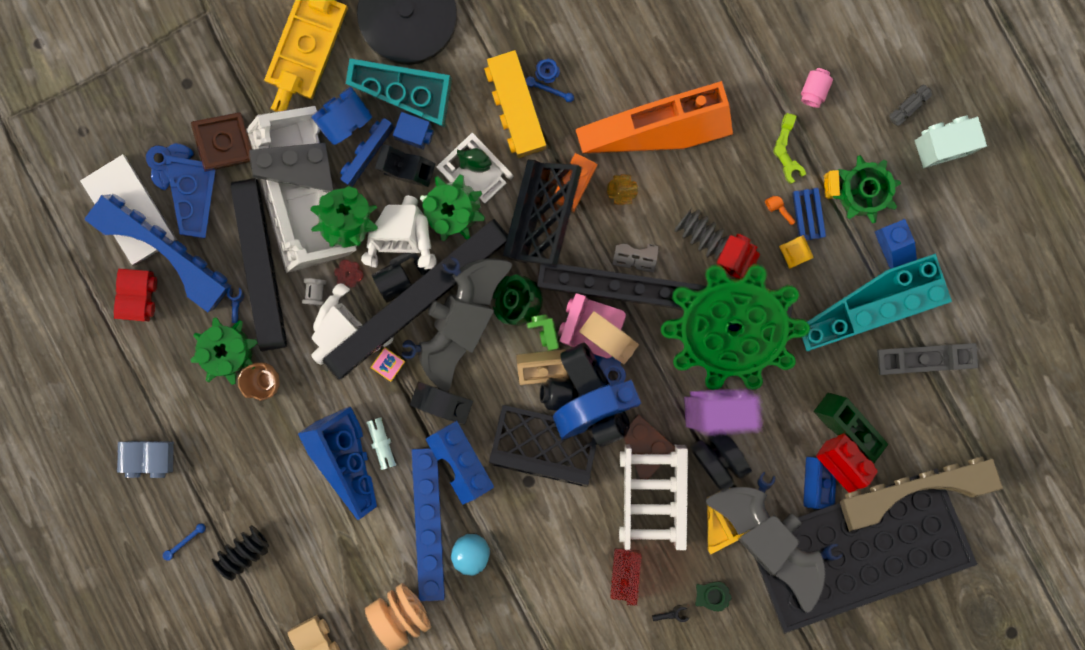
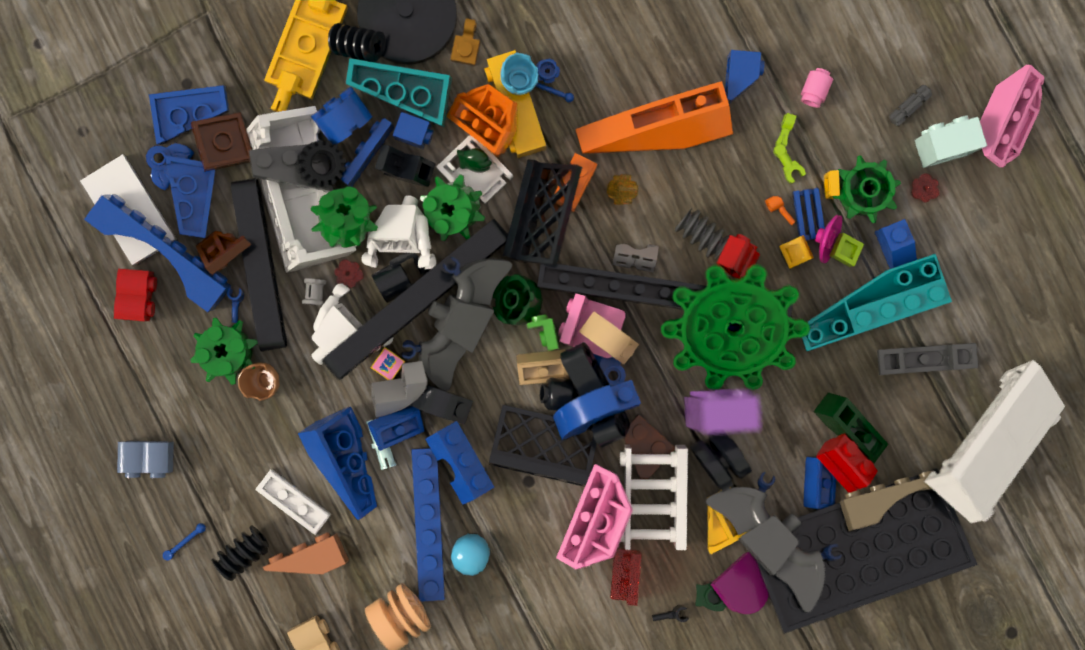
none -> blue wing [149,85,229,145]
none -> reddish brown wing [196,231,251,275]
none -> white tile [255,469,332,535]
none -> nougat slope [263,532,349,574]
none -> black tyre [296,140,346,188]
none -> black piece [328,23,386,62]
none -> blue slope [368,405,425,451]
none -> light grey brick [371,361,427,417]
none -> orange wedge [446,84,517,155]
none -> pearl gold plate [450,18,480,66]
none -> medium azure hair [500,53,538,95]
none -> bright pink wedge [556,464,633,569]
none -> magenta tile [710,552,769,614]
none -> blue slope [725,50,765,104]
none -> dark pink dish [815,214,842,264]
none -> lime plate [830,233,864,267]
none -> clear red plant [911,173,939,203]
none -> white windscreen [924,360,1065,523]
none -> bright pink wedge [980,65,1044,168]

